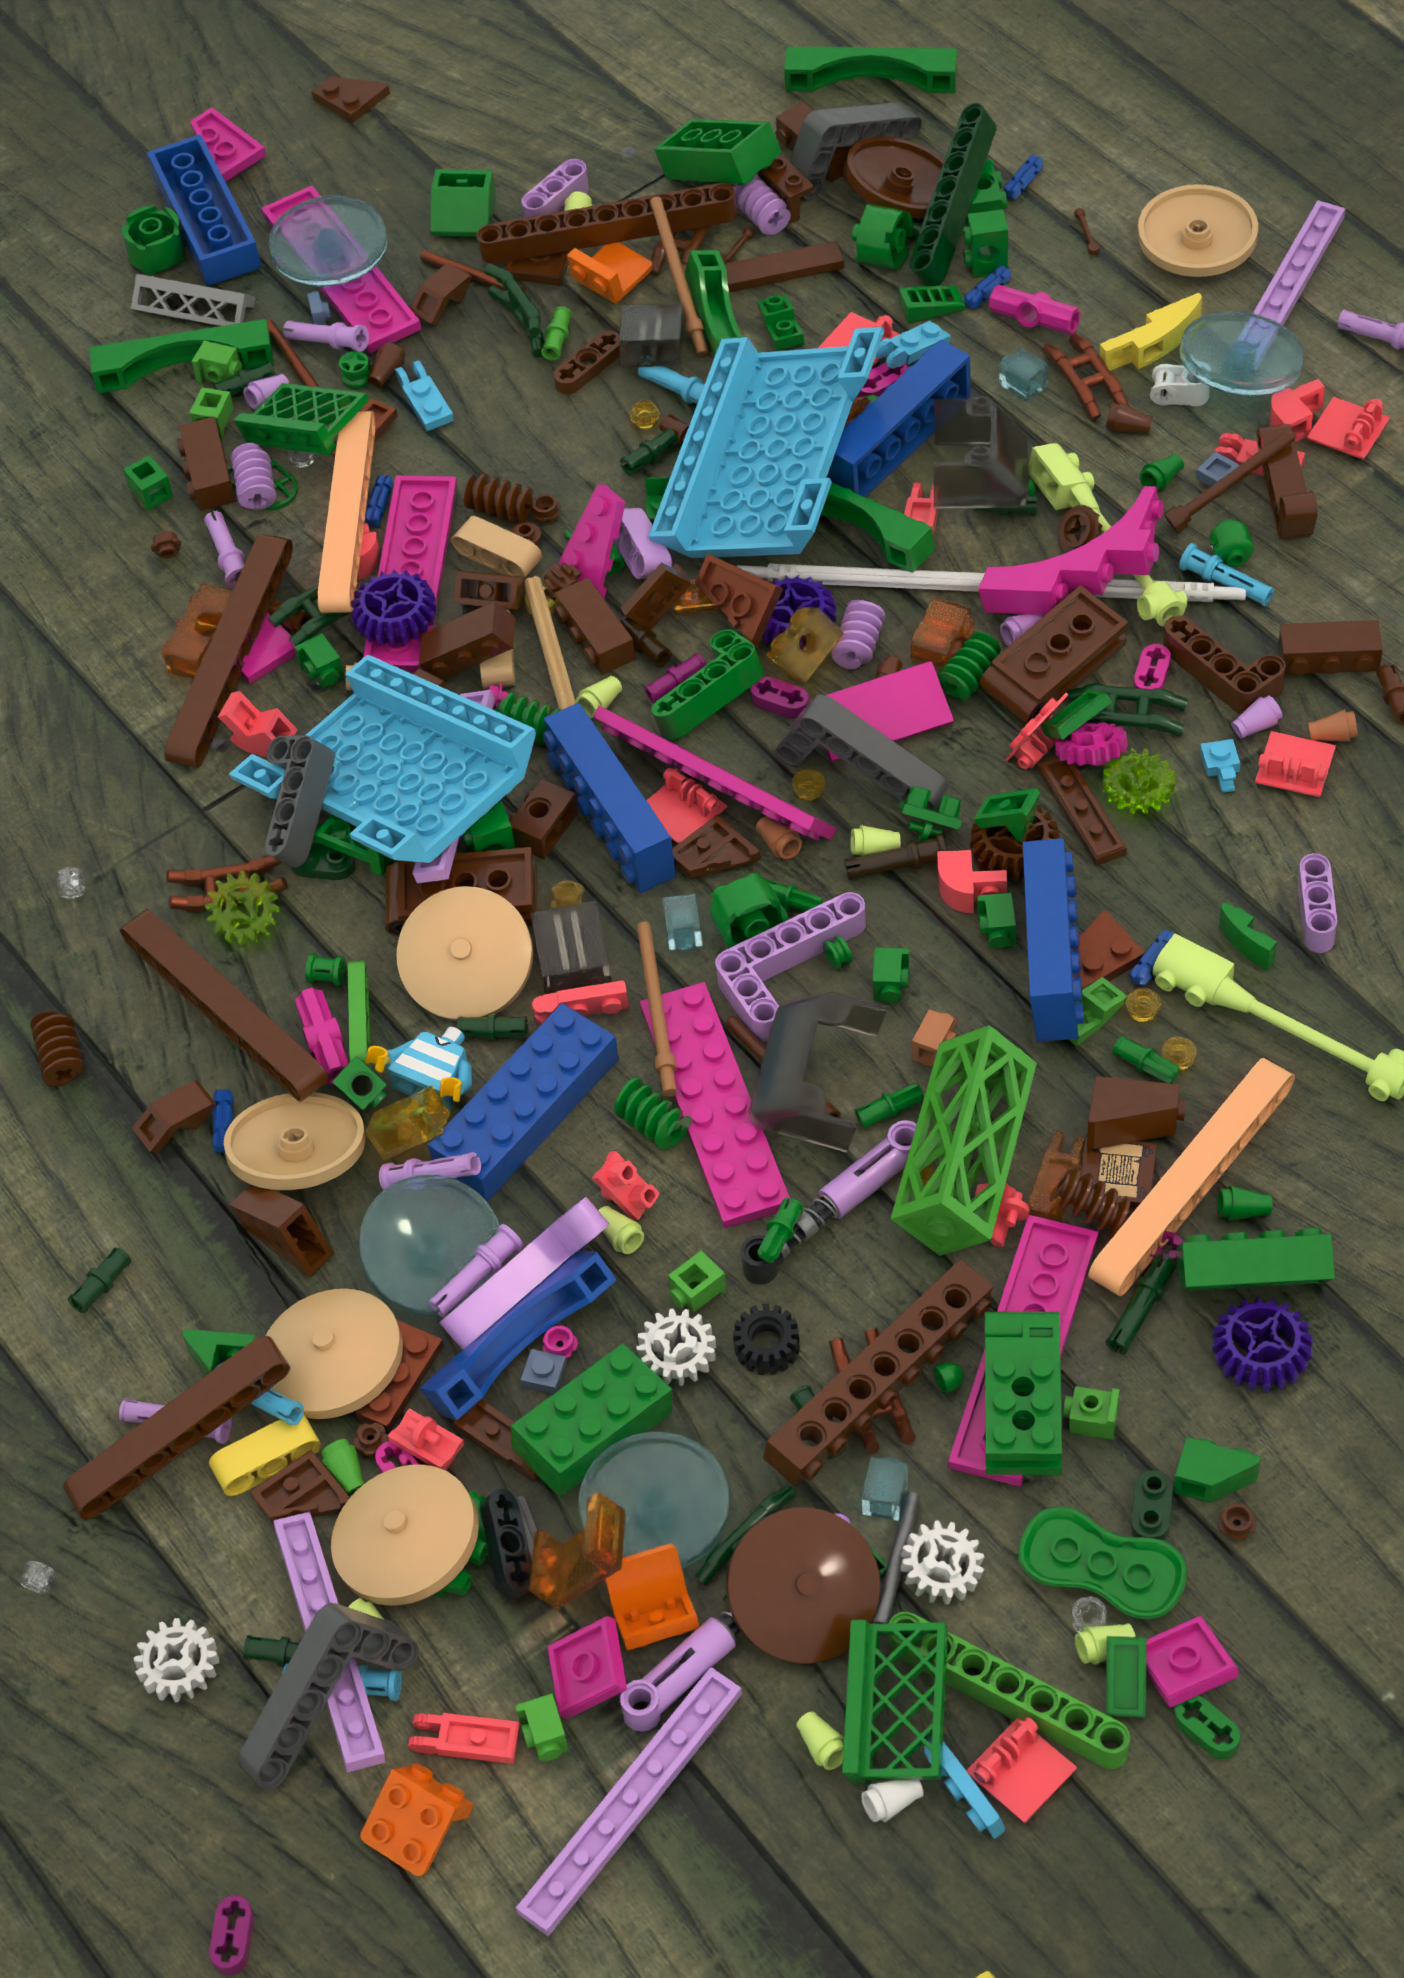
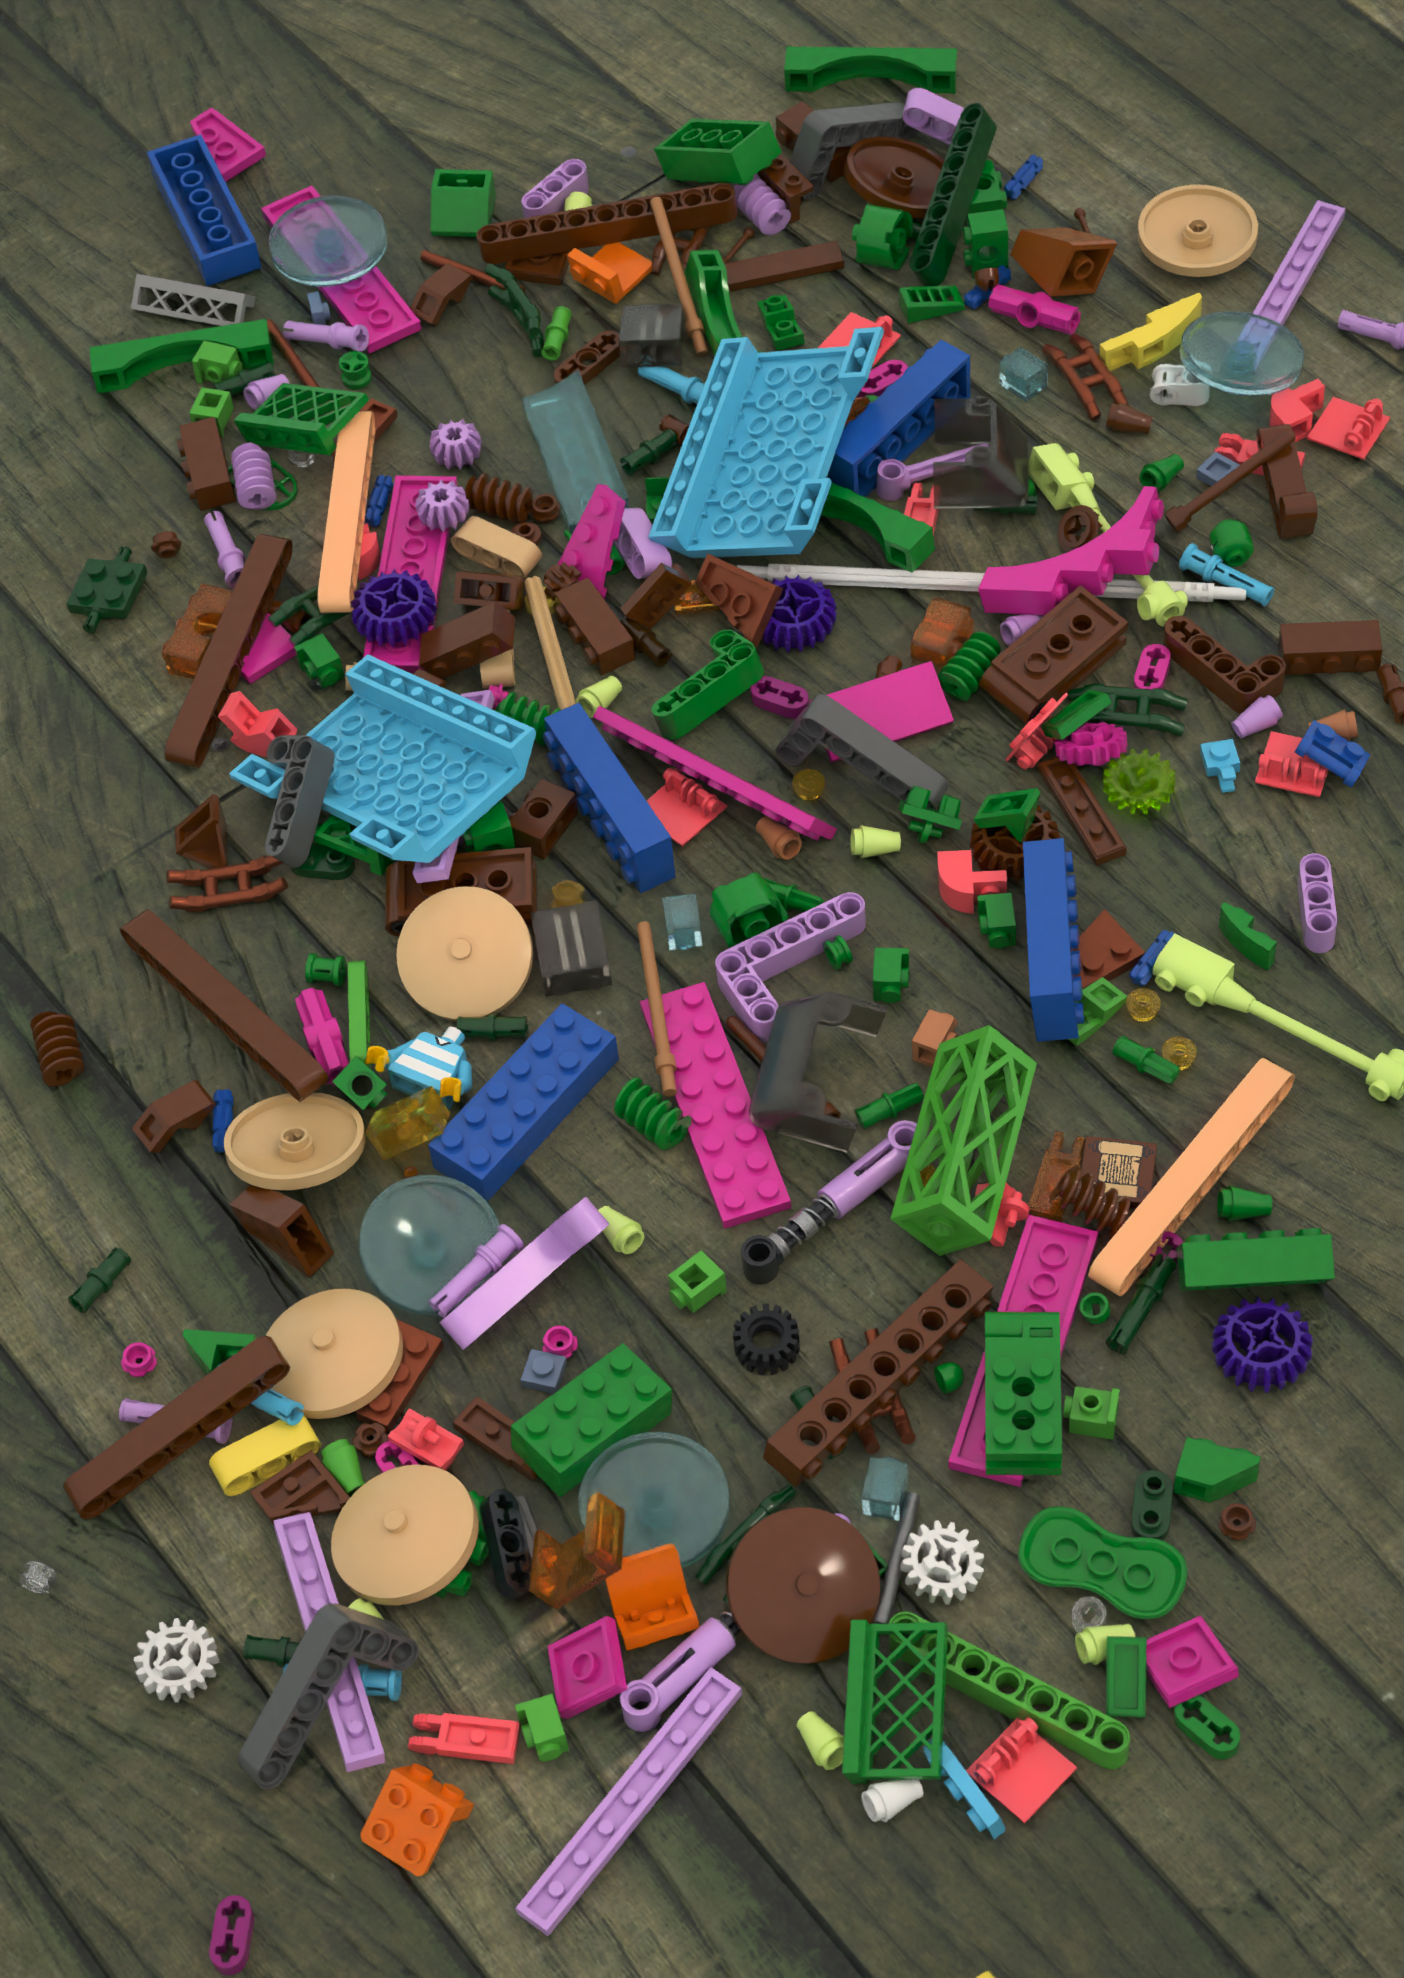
clear bush [55,867,86,898] -> none
green brick [121,206,186,276] -> none
green brick [123,455,173,511] -> none
clear neon green gear [205,871,280,945] -> none
reddish brown wing [311,76,390,123] -> none
reddish brown cone [367,342,405,388] -> none
lavender pin [379,1152,481,1194] -> none
medium azure hinge [395,360,454,432] -> none
blue arch [420,1250,617,1420] -> none
coral hinge [531,980,629,1025] -> none
coral hips [592,1151,659,1220] -> none
clear yellow plate [629,400,660,429] -> none
white gear [636,1309,717,1386] -> none
magenta pin [644,653,707,704] -> none
reddish brown wing [672,815,761,879] -> none
green axle [758,1197,804,1263] -> none
clear yellow brick [766,607,844,683] -> none
lavender piece [831,599,885,670] -> none
dark brown pin [844,833,946,880] -> none
medium azure hinge [876,321,951,369] -> none
reddish brown slope [1087,1076,1186,1149] -> none
none -> dark green plate [66,546,148,633]
none -> dark pink plate [121,1342,157,1377]
none -> reddish brown slope [175,794,228,868]
none -> lavender gear [415,479,469,533]
none -> lavender gear [429,419,482,470]
none -> clear light blue arch [522,370,629,534]
none -> lavender axle [876,443,991,501]
none -> lavender beam [902,88,964,145]
none -> reddish brown hinge [974,268,999,291]
none -> dark orange slope [1010,227,1117,297]
none -> green hinge [1080,1292,1111,1325]
none -> blue plate [1294,720,1370,788]

